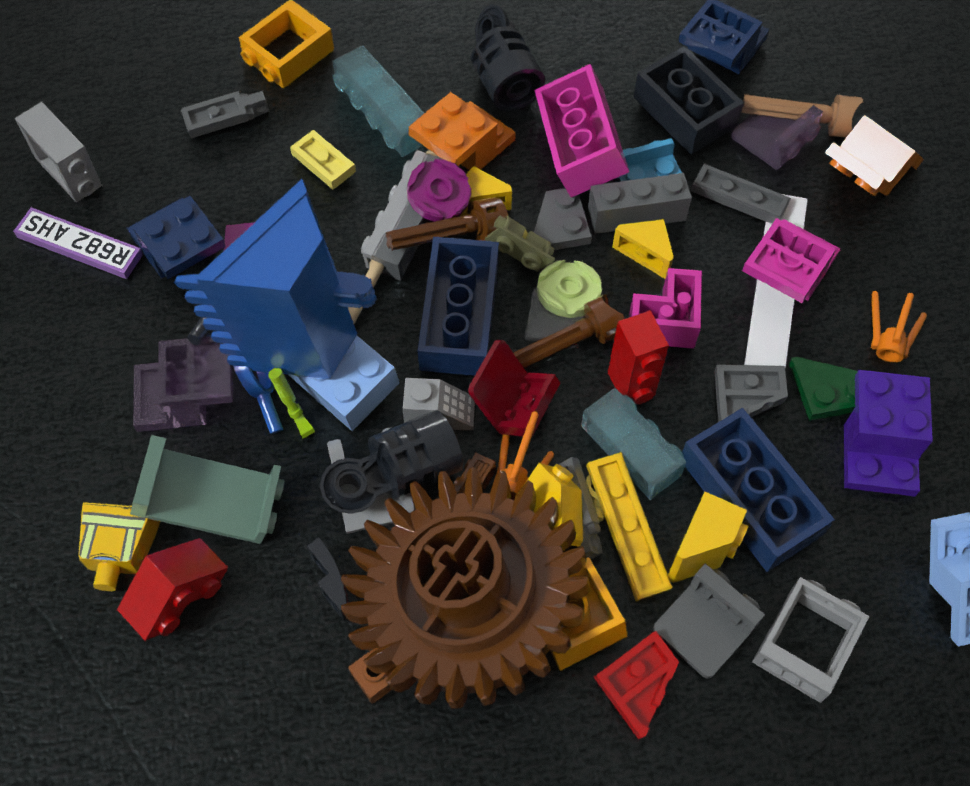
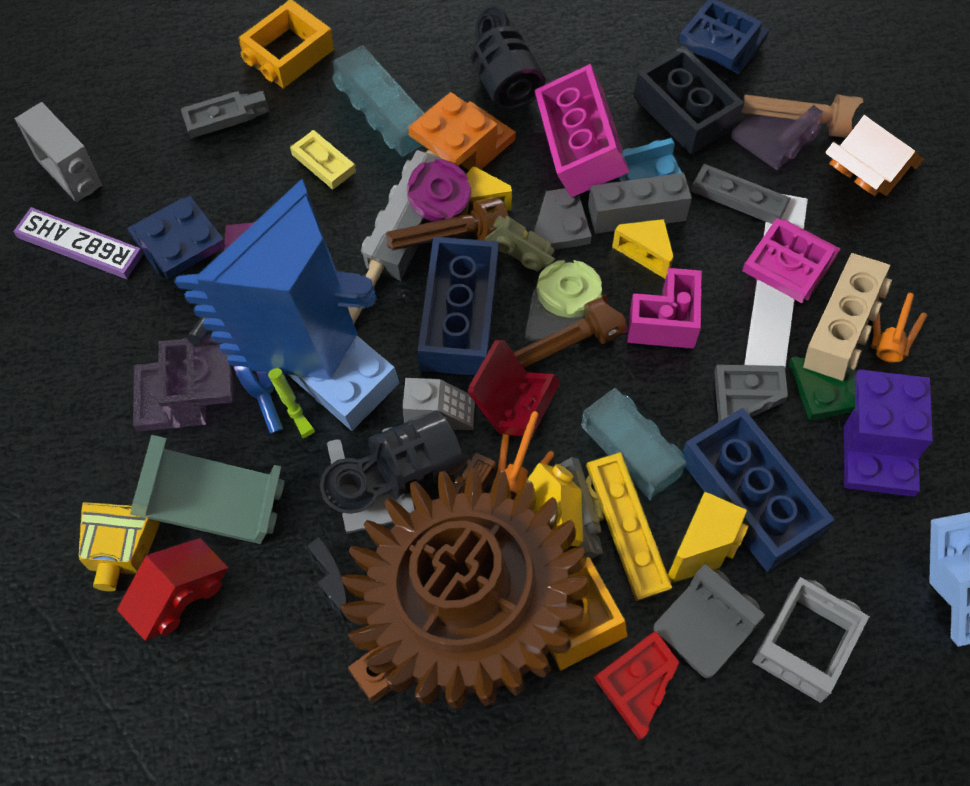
red brick [608,310,669,406] -> none
none -> tan brick [803,253,892,381]

